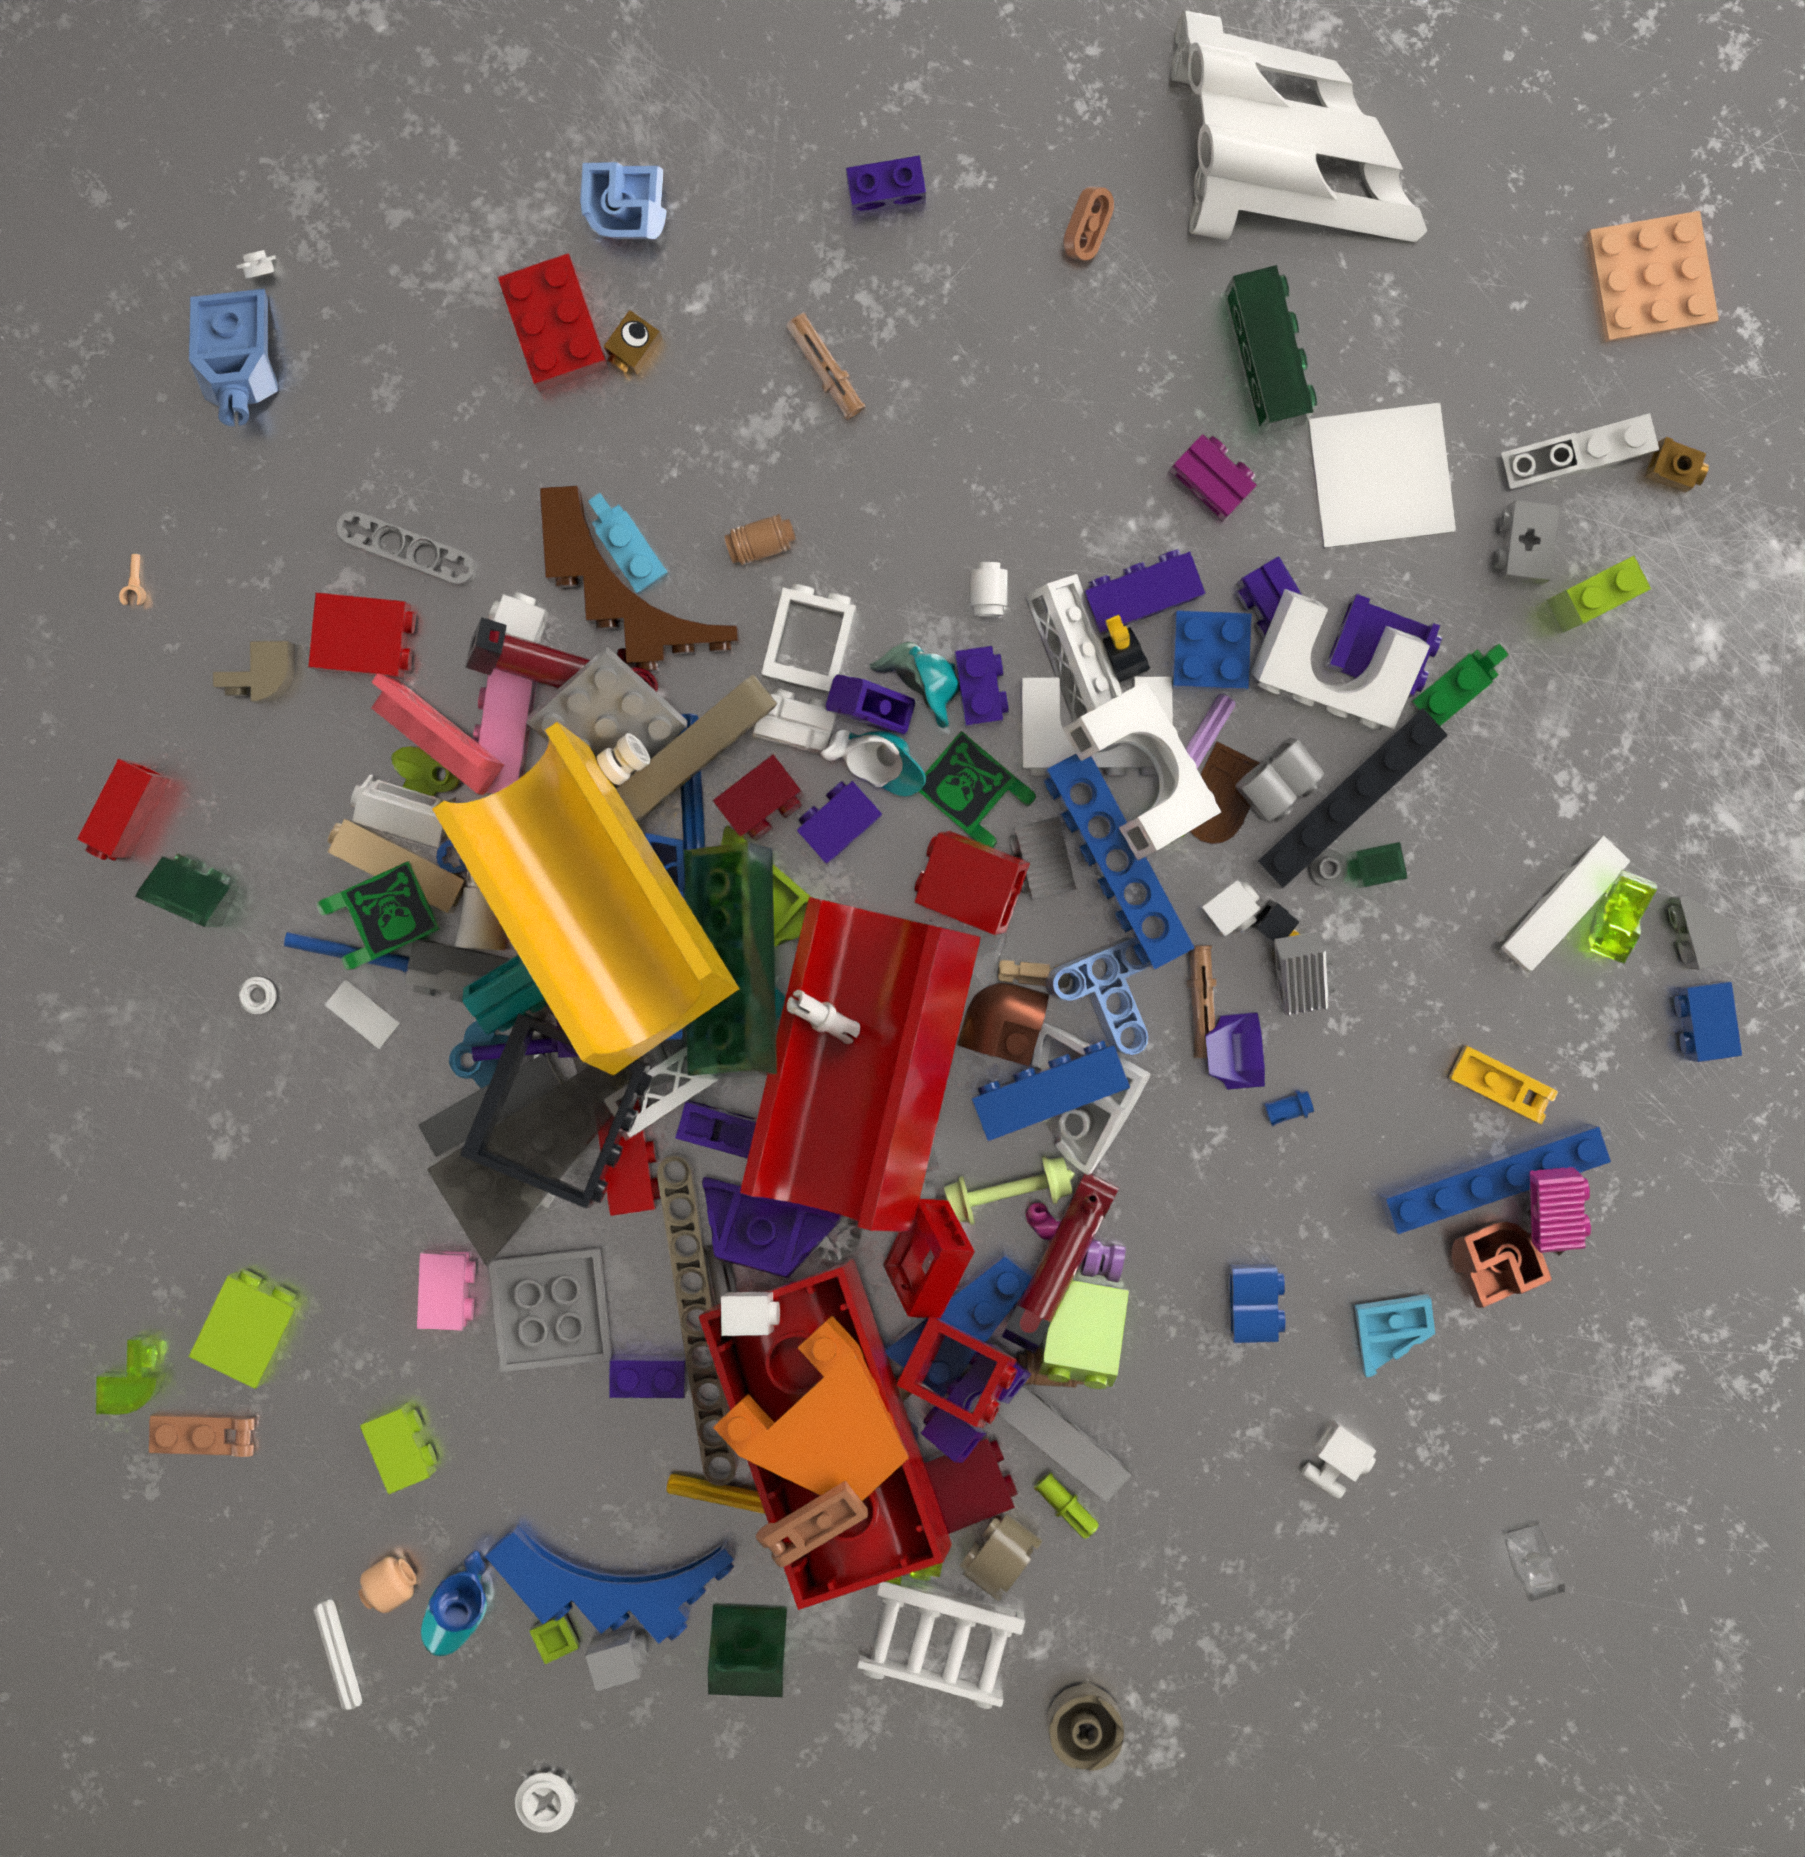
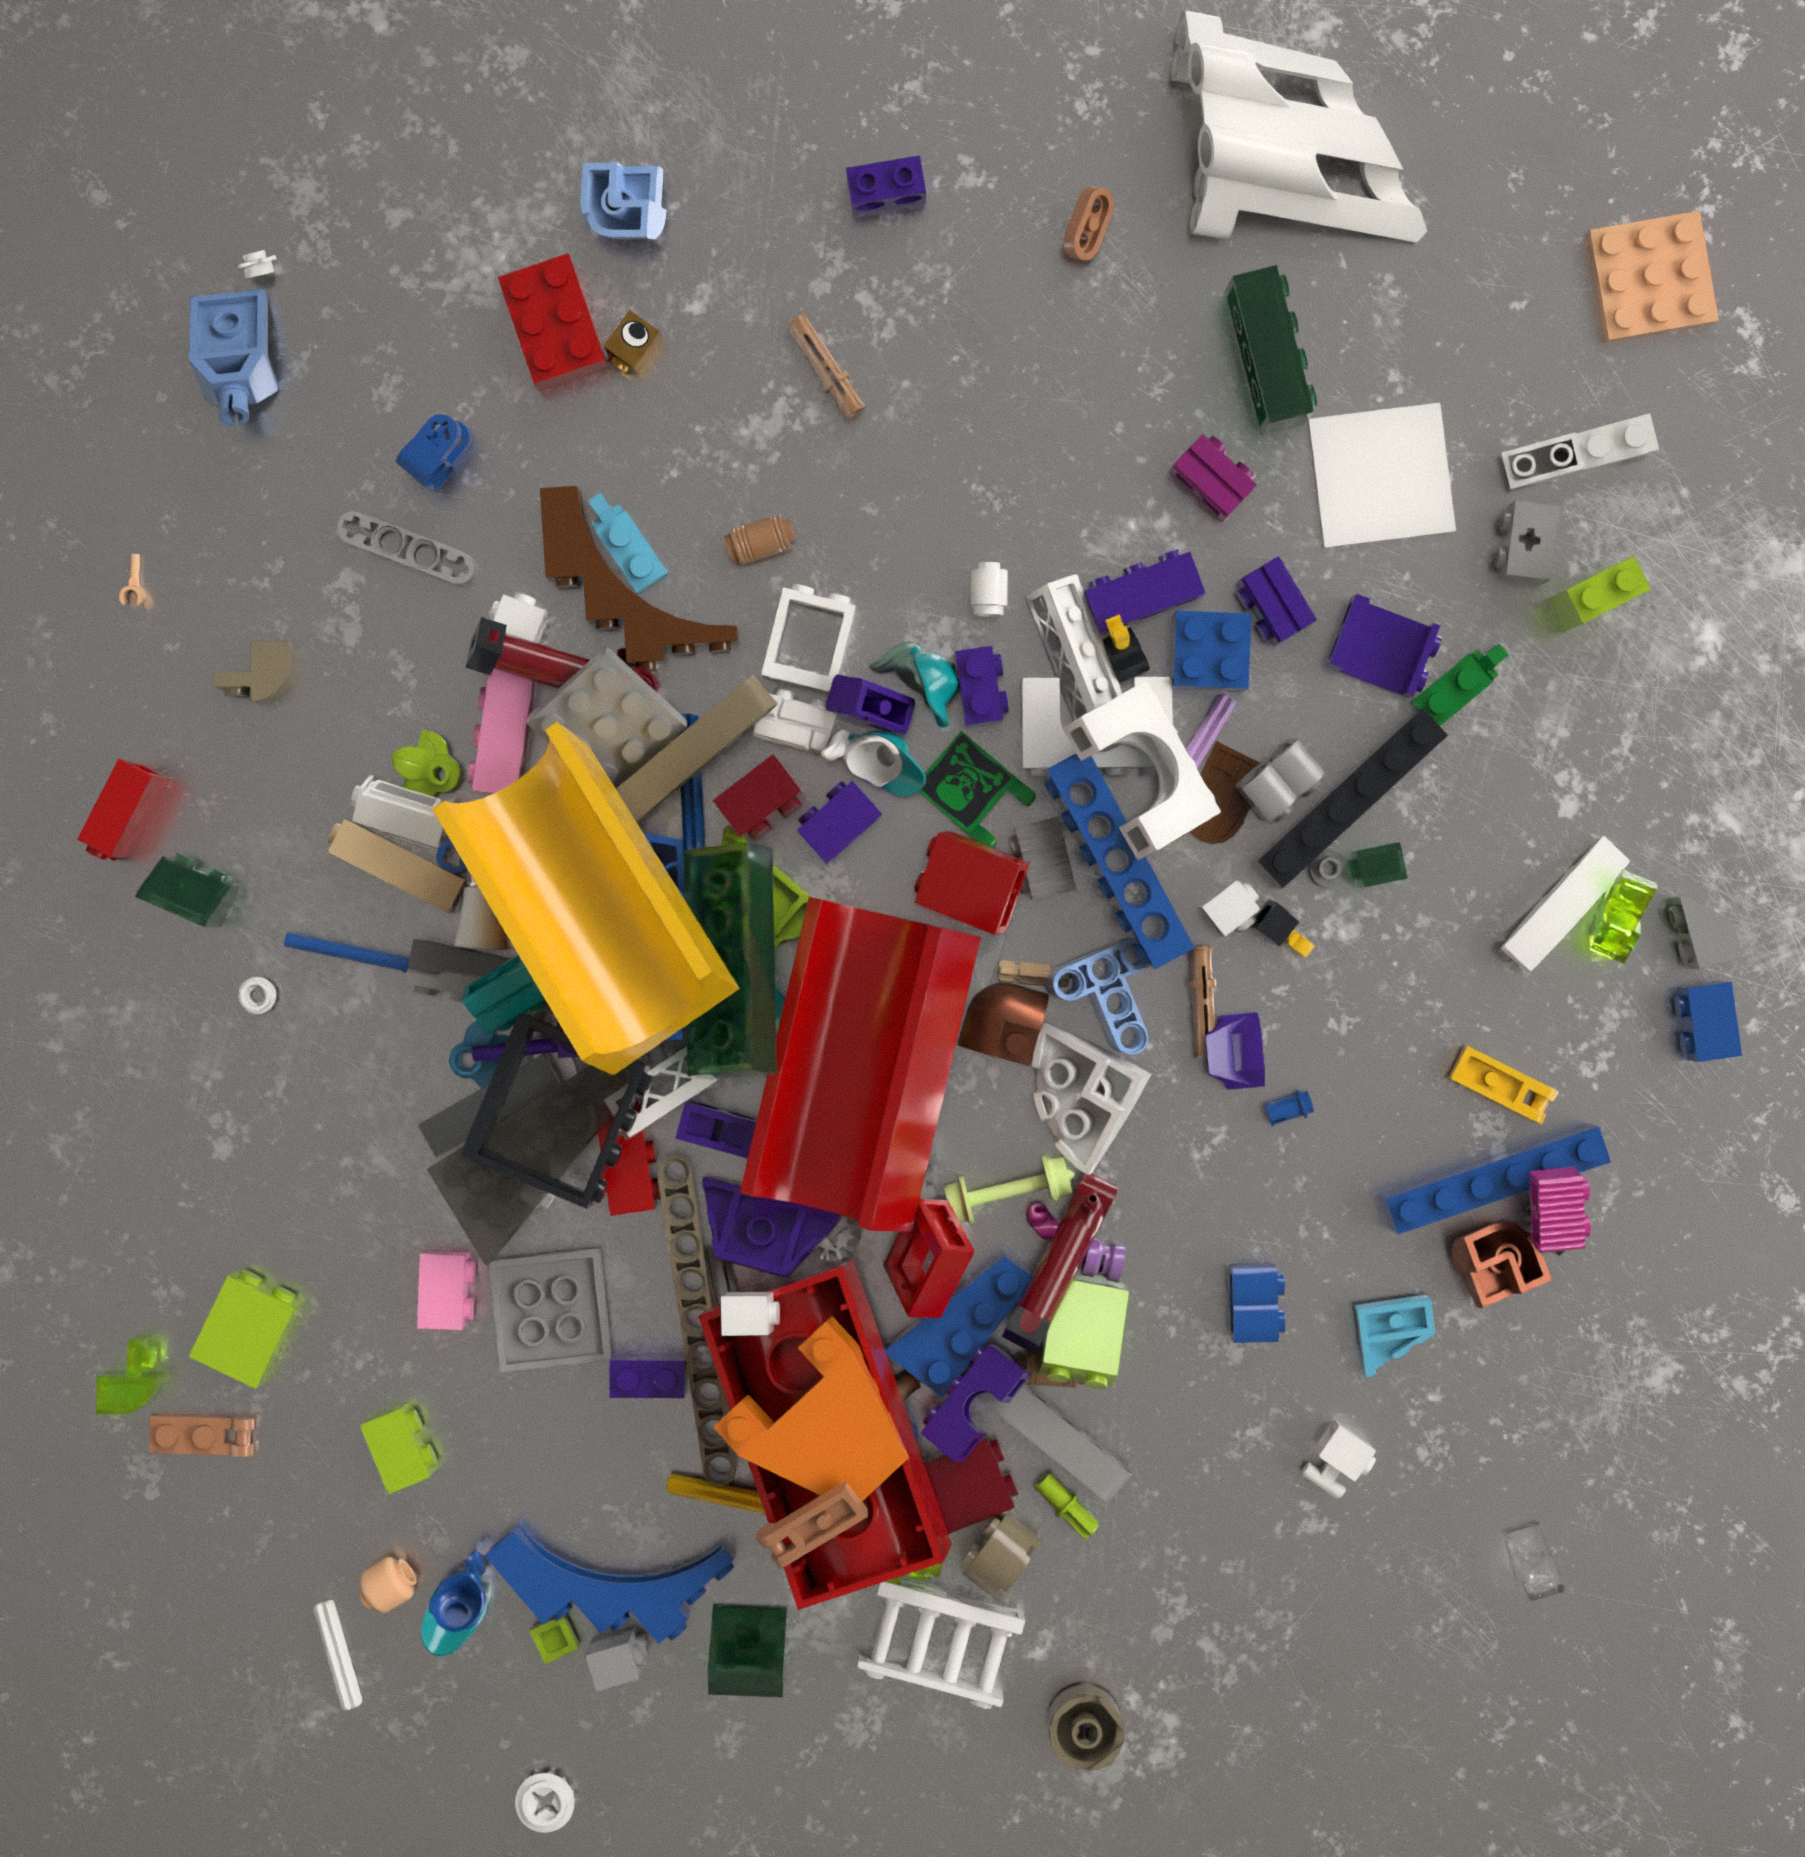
red brick [308,592,416,679] -> none
flag [316,861,440,970] -> none
white sticker [325,979,400,1049] -> none
coral fence [371,673,504,795] -> none
white wheel [597,733,650,785] -> none
white pin [787,990,860,1044] -> none
red window [896,1317,1017,1428] -> none
blue wedge [972,1040,1130,1141] -> none
white arch [1251,589,1430,730] -> none
light grey brick [1274,931,1335,1016] -> none
pearl gold brick [1644,436,1709,493] -> none
none -> blue piece [395,414,473,490]

